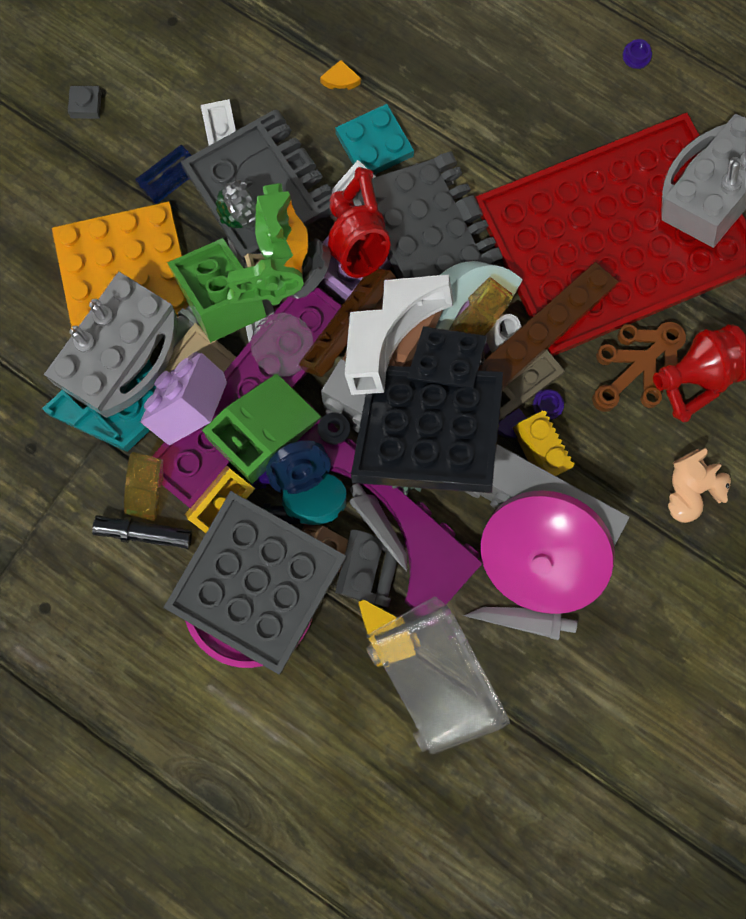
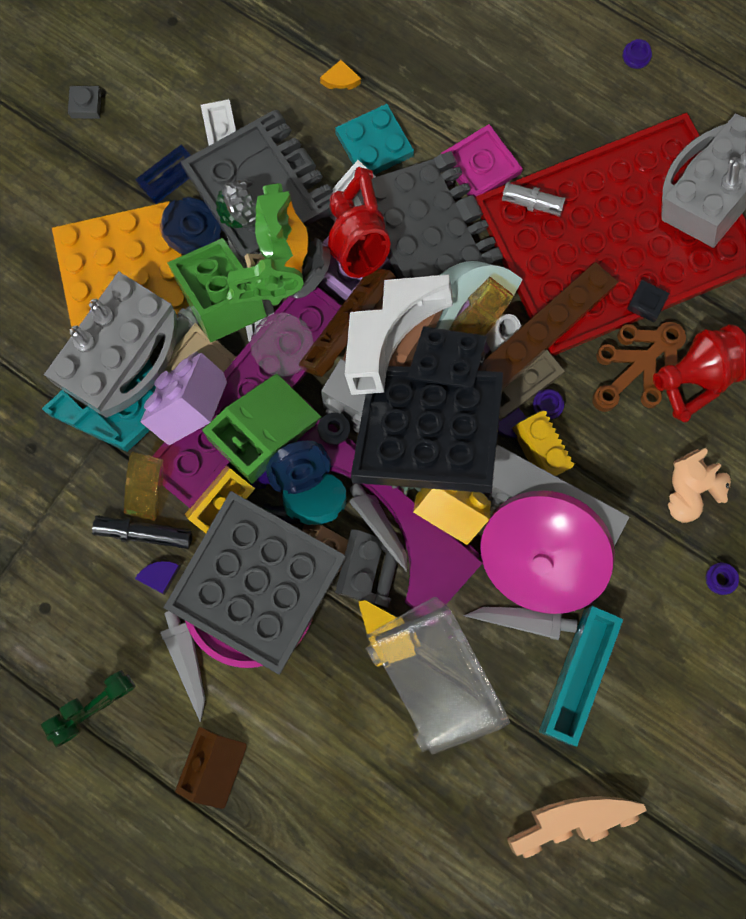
none -> dark green plant [40,670,136,748]
none -> dark purple tile [135,561,181,595]
none -> dark blue tile [160,197,221,255]
none -> light grey bar [161,611,206,722]
none -> reddish brown panel [175,727,247,809]
none -> yellow brick [413,488,491,545]
none -> dark pink plate [441,124,523,197]
none -> light grey pin [502,182,566,217]
none -> light nougat slope [507,796,647,858]
none -> teal brick [539,606,623,747]
none -> black tile [627,280,670,322]
none -> dark purple plate [705,563,739,595]

